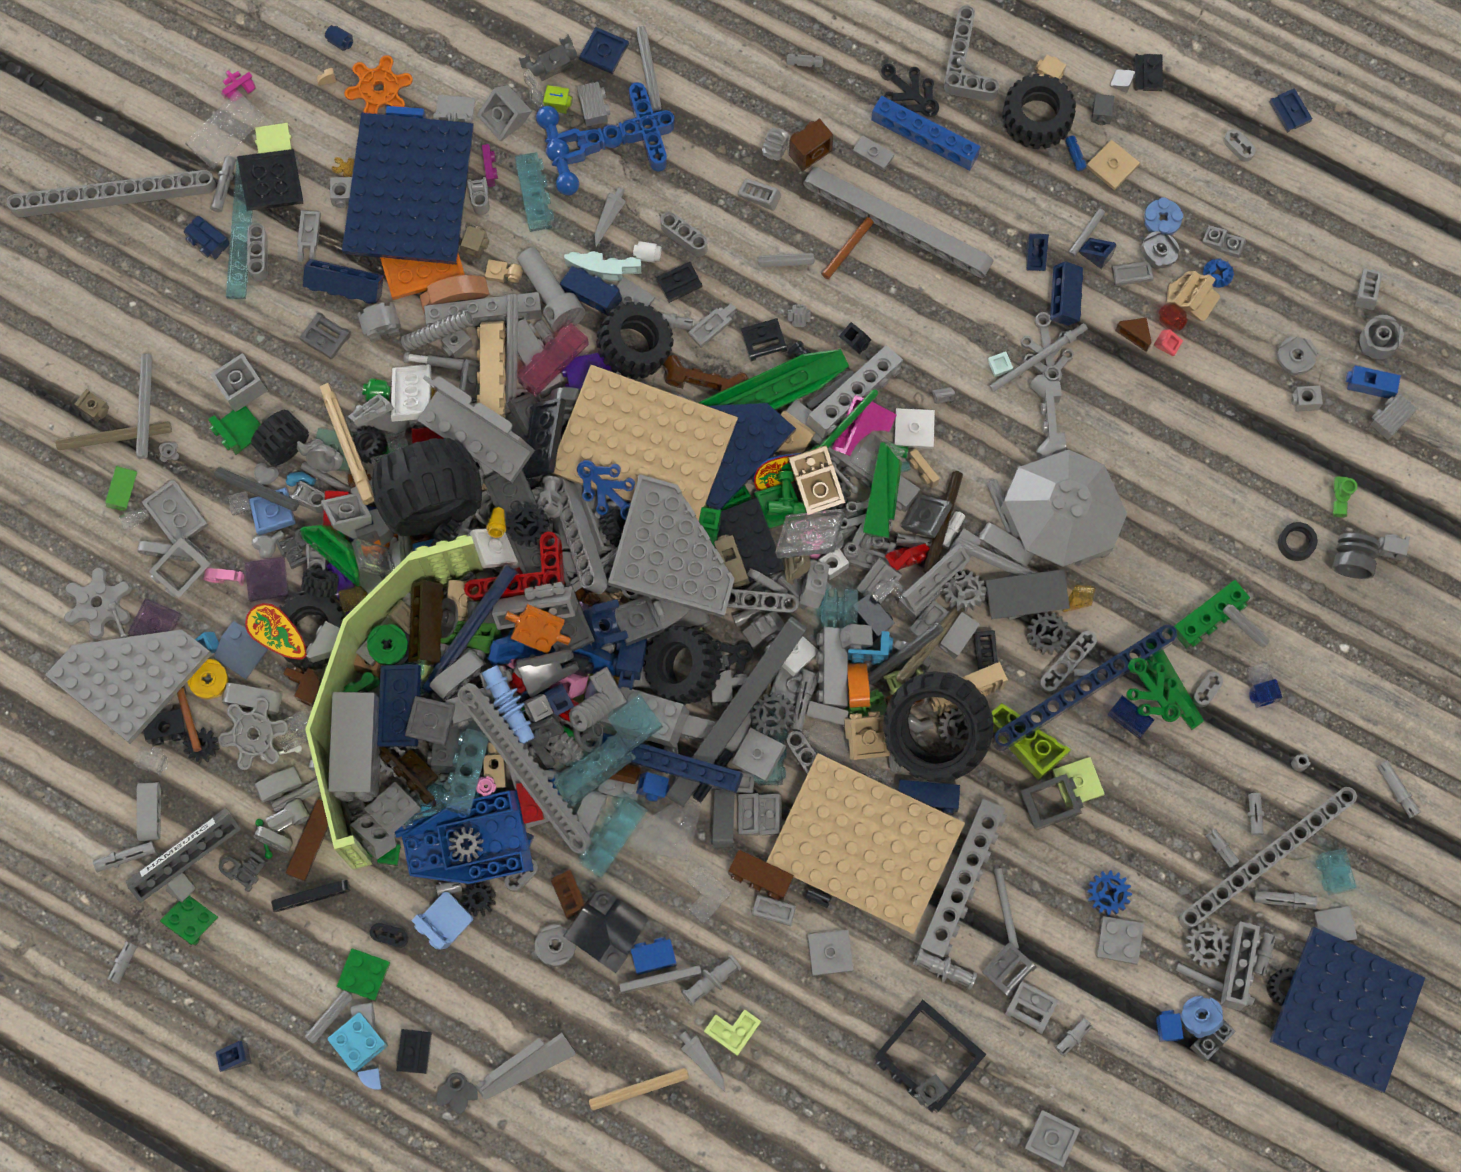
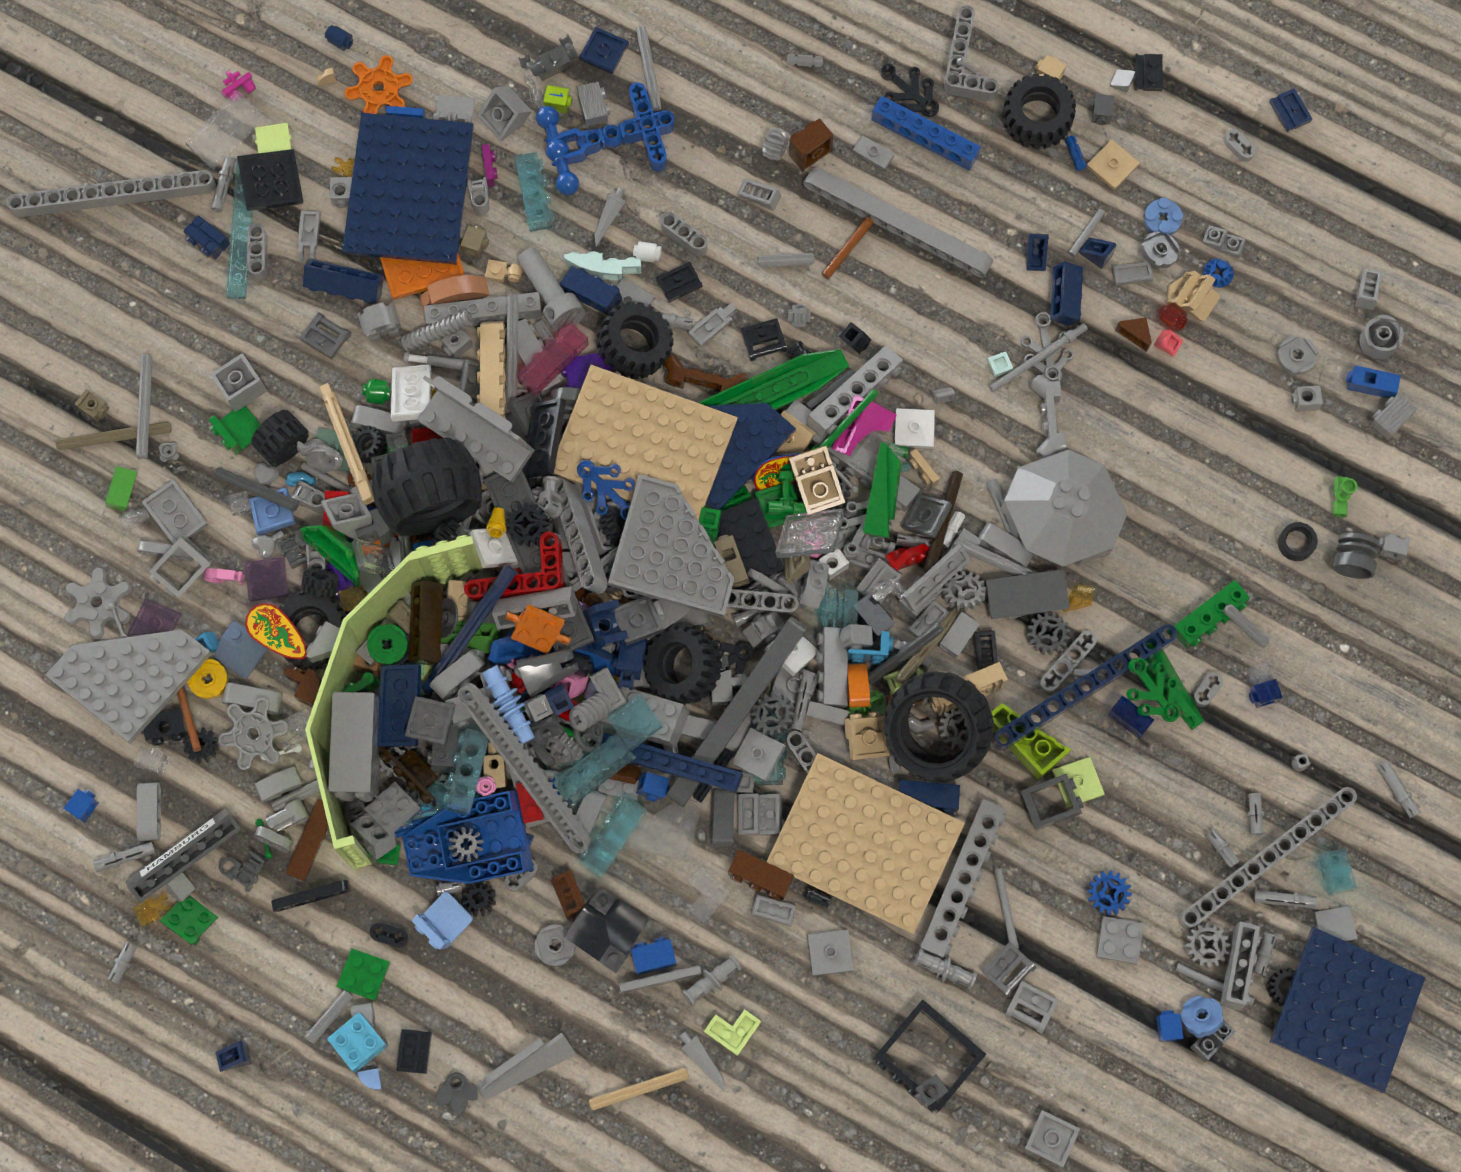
light grey wing [348,394,394,427] -> none
light grey axle [525,582,564,600] -> none
light grey pin [1055,1018,1093,1057] -> none
none -> blue brick [64,789,99,823]
none -> clear yellow plate [133,895,173,927]

